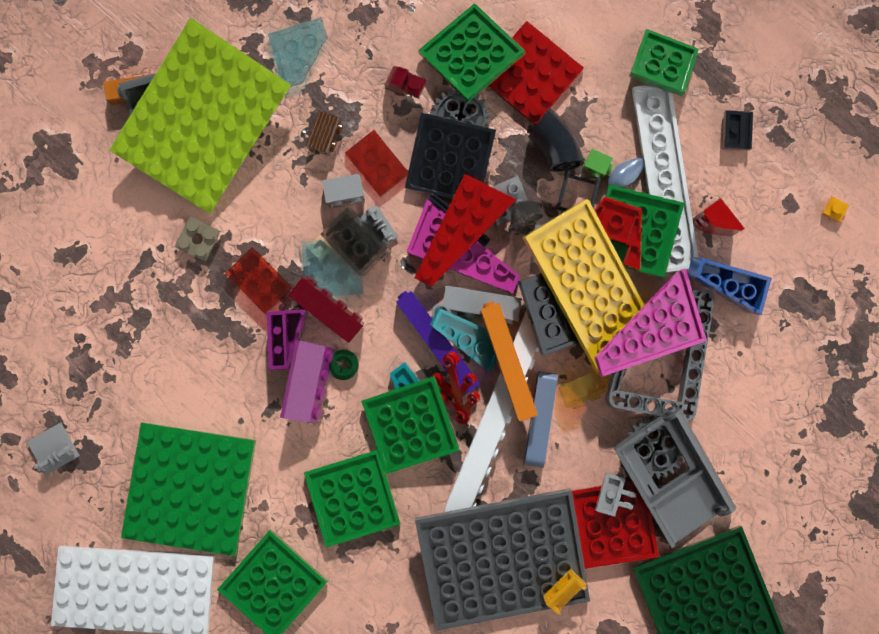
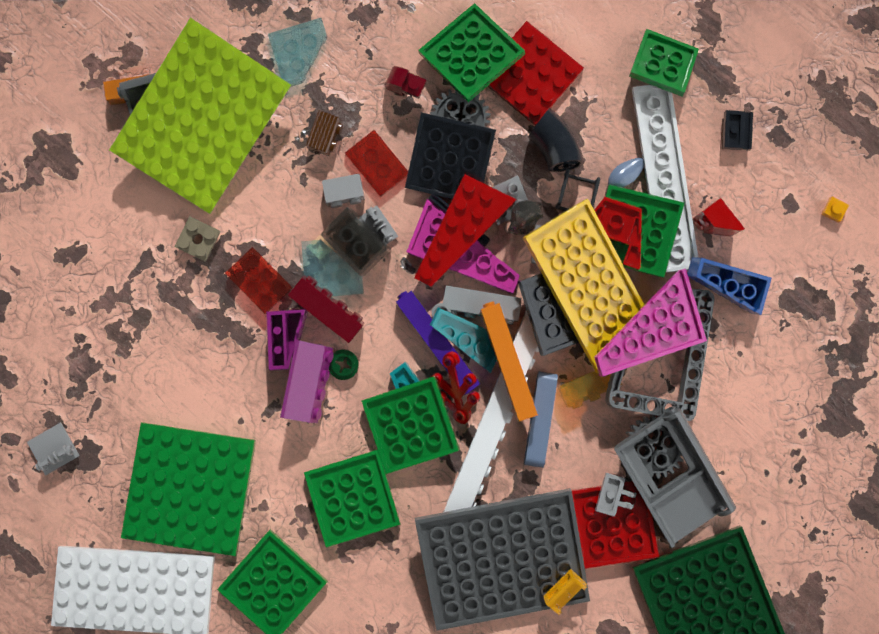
bright green brick [582,149,613,179] -> none

